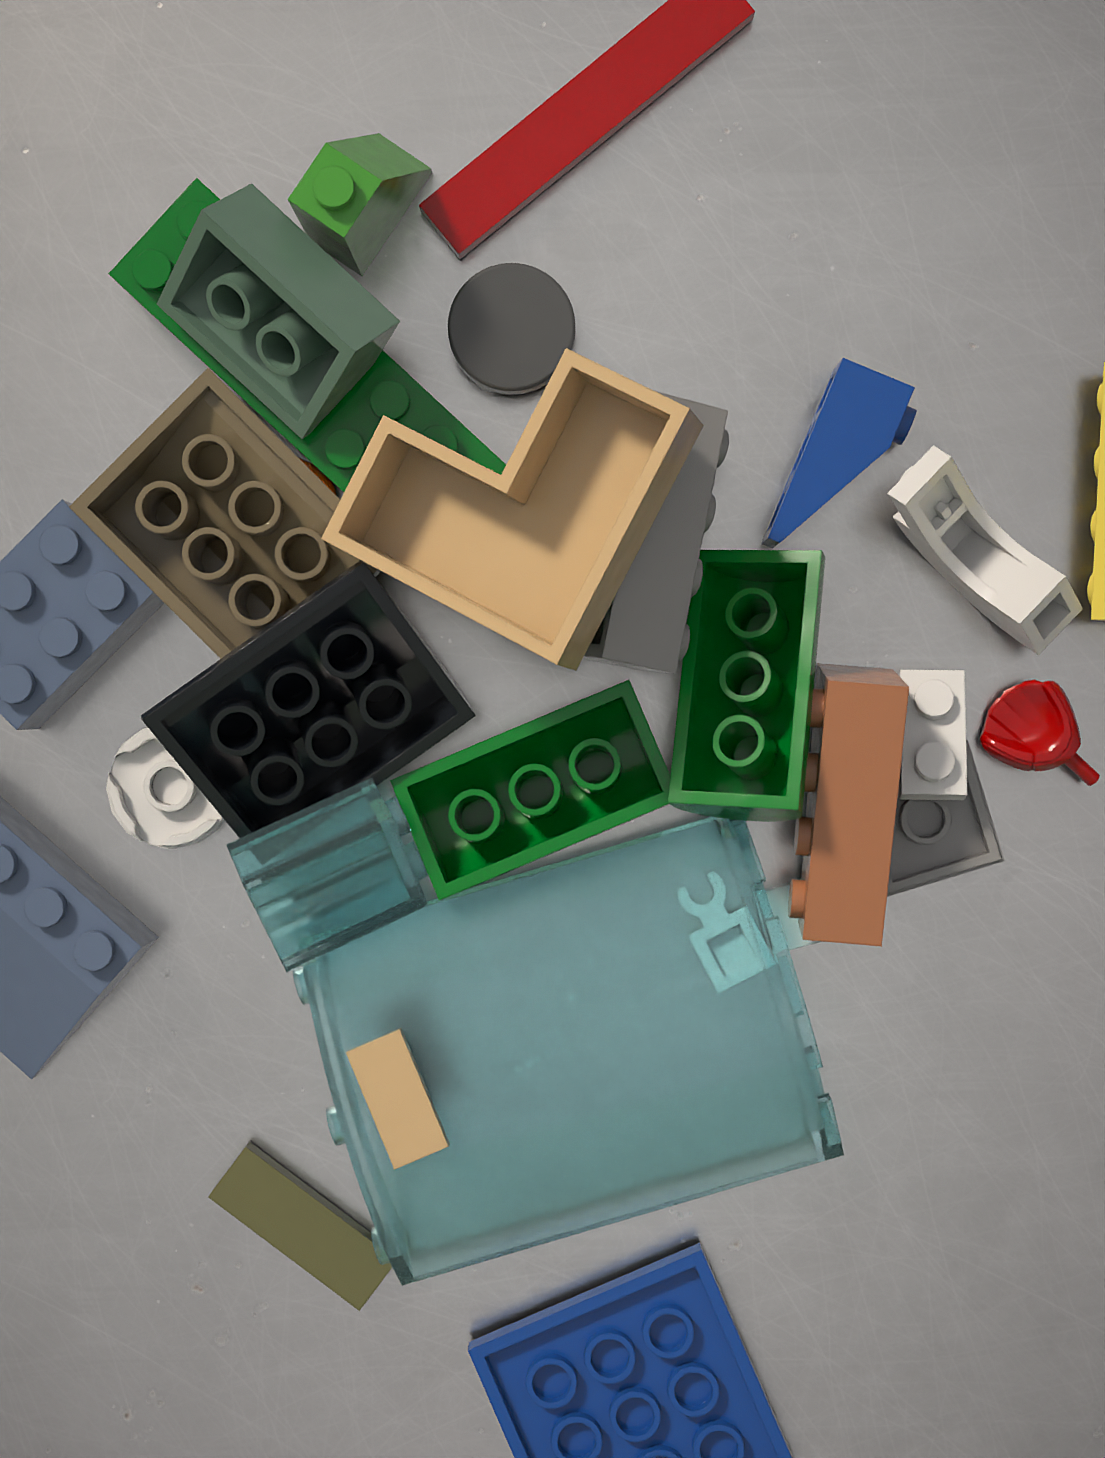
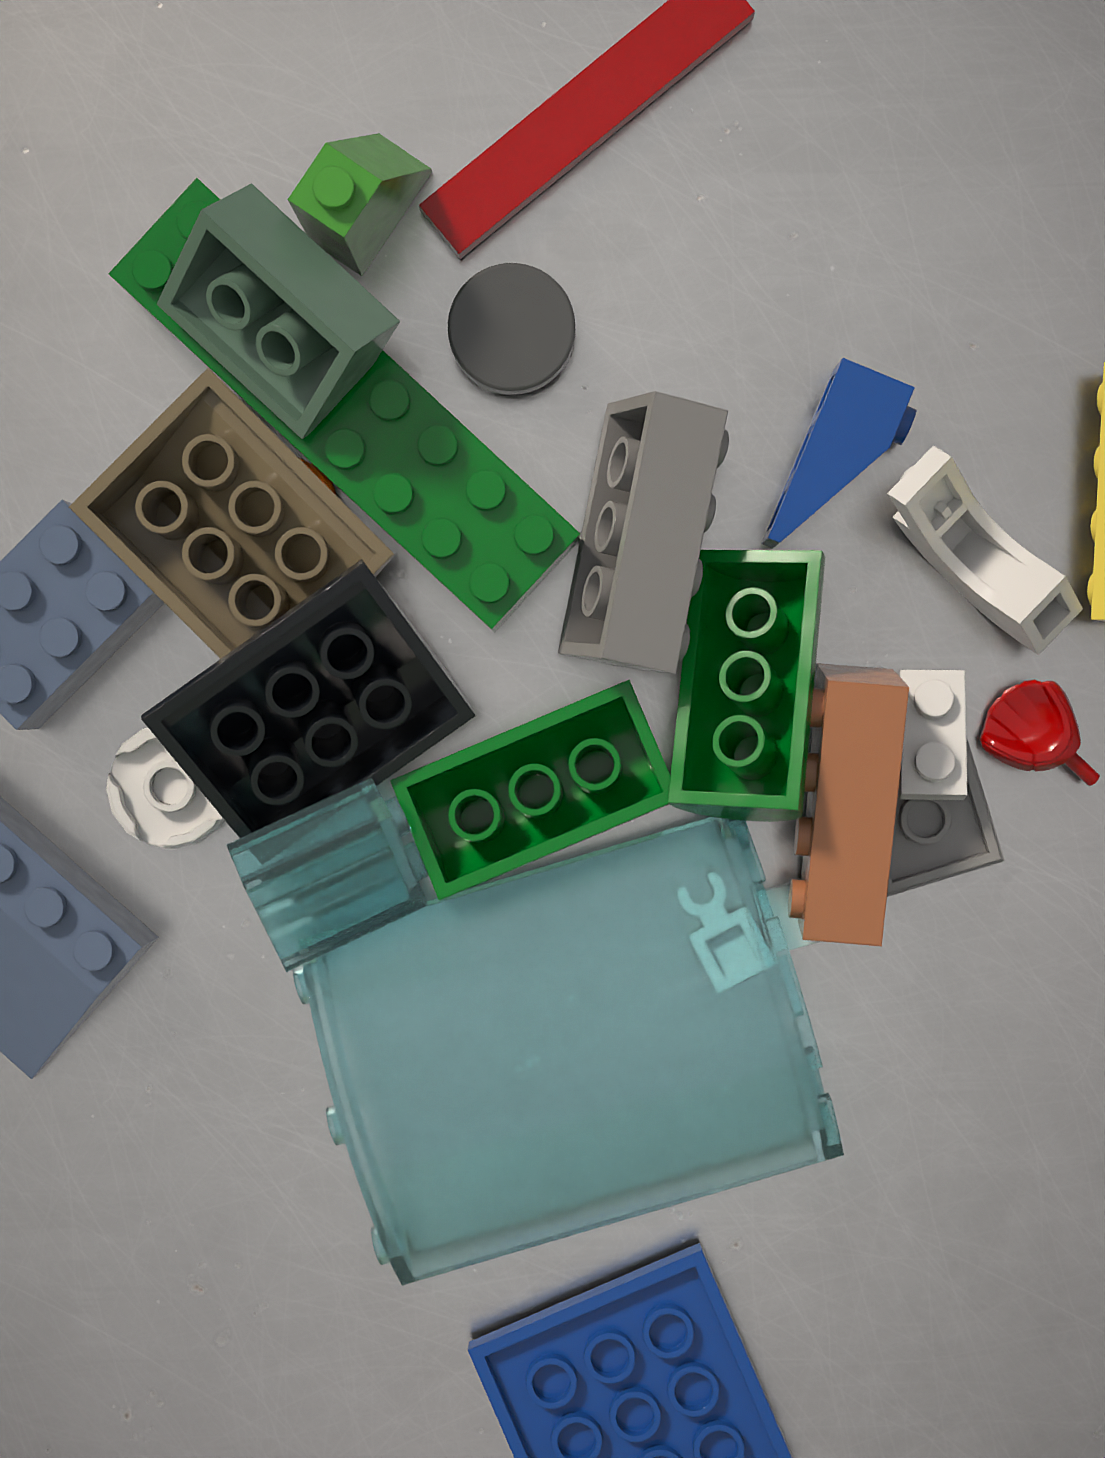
olive tile [208,1141,399,1311] -> none
tan piece [321,348,704,671] -> none
tan piece [346,1028,450,1170] -> none

